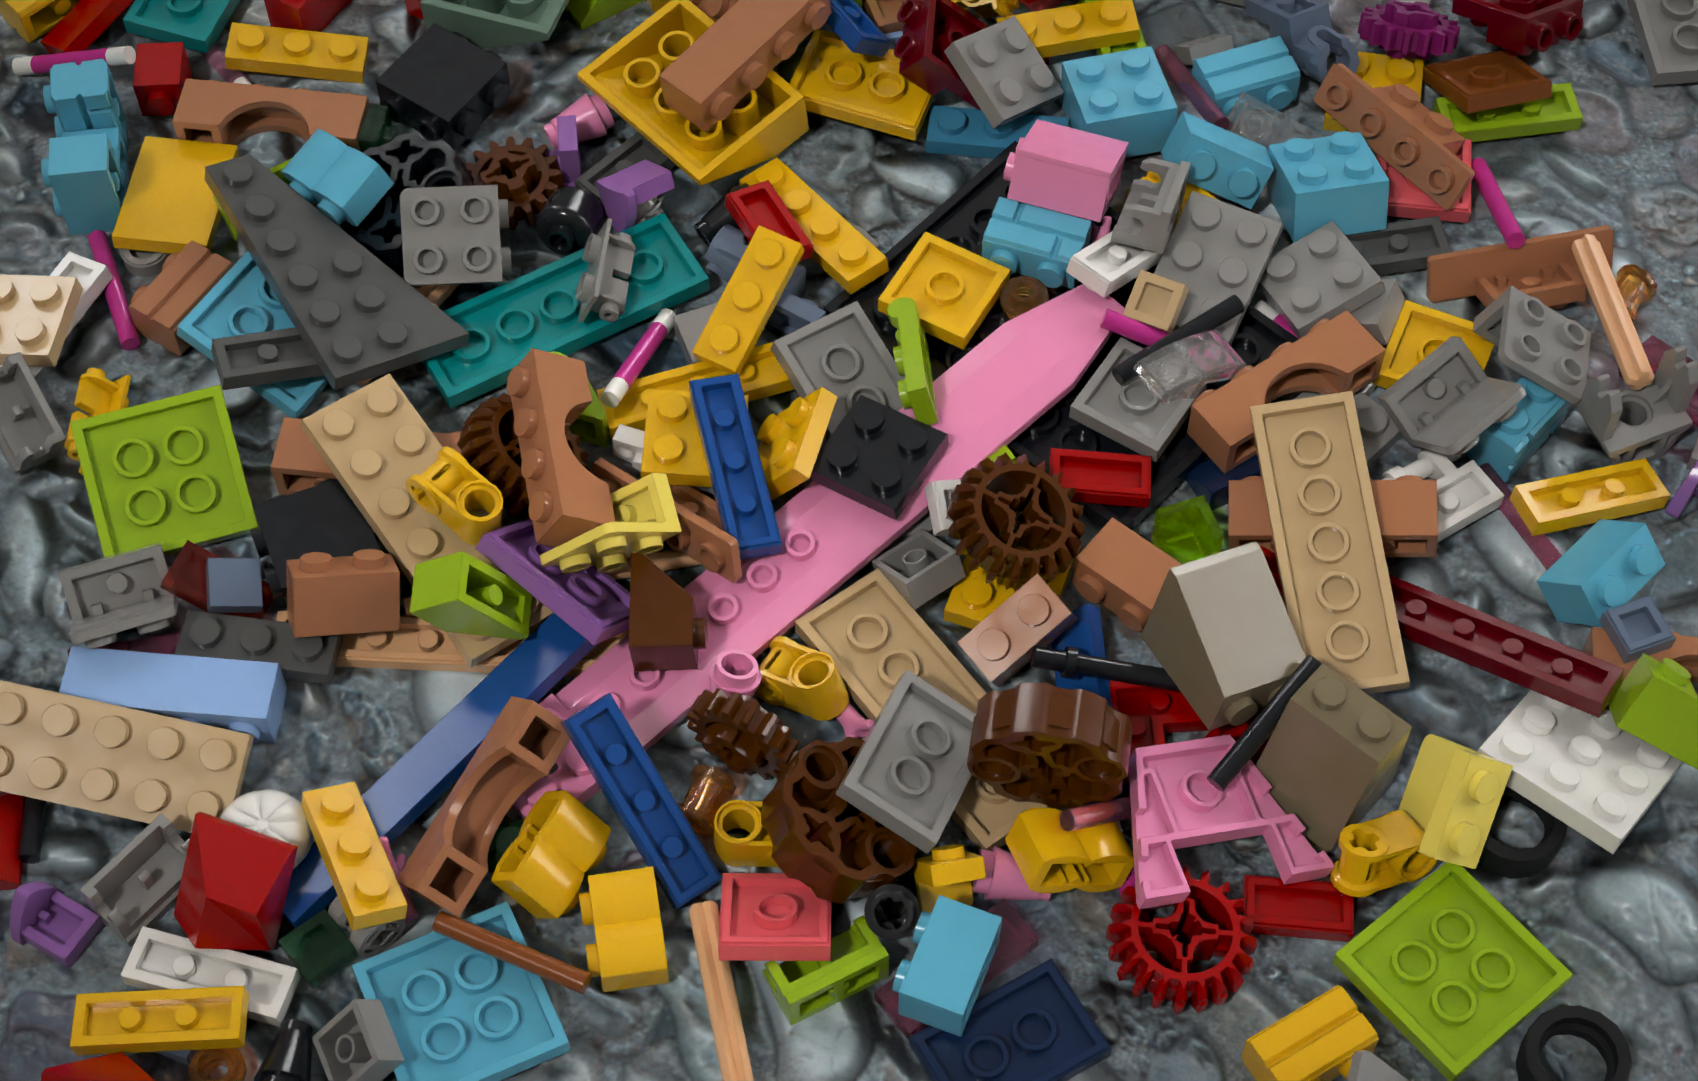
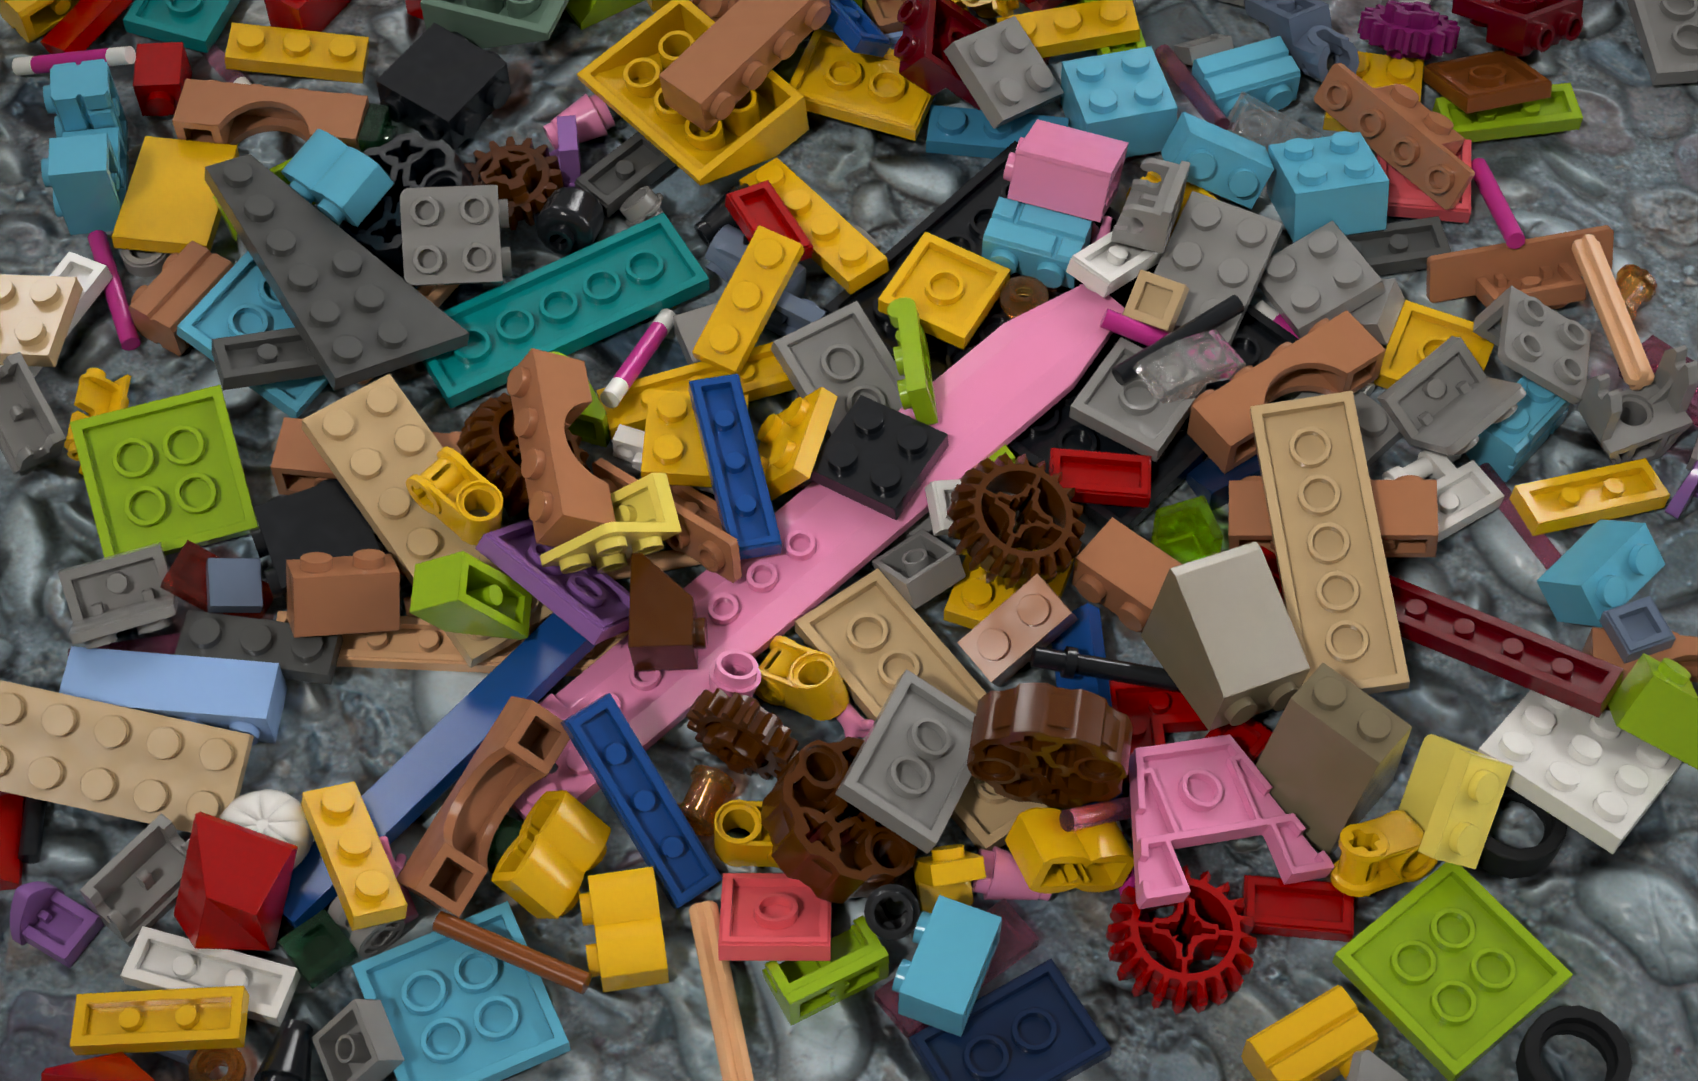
light grey hinge [575,218,636,322] -> none
medium lavender tile [596,159,675,233] -> none
black bar [1207,655,1322,792] -> none

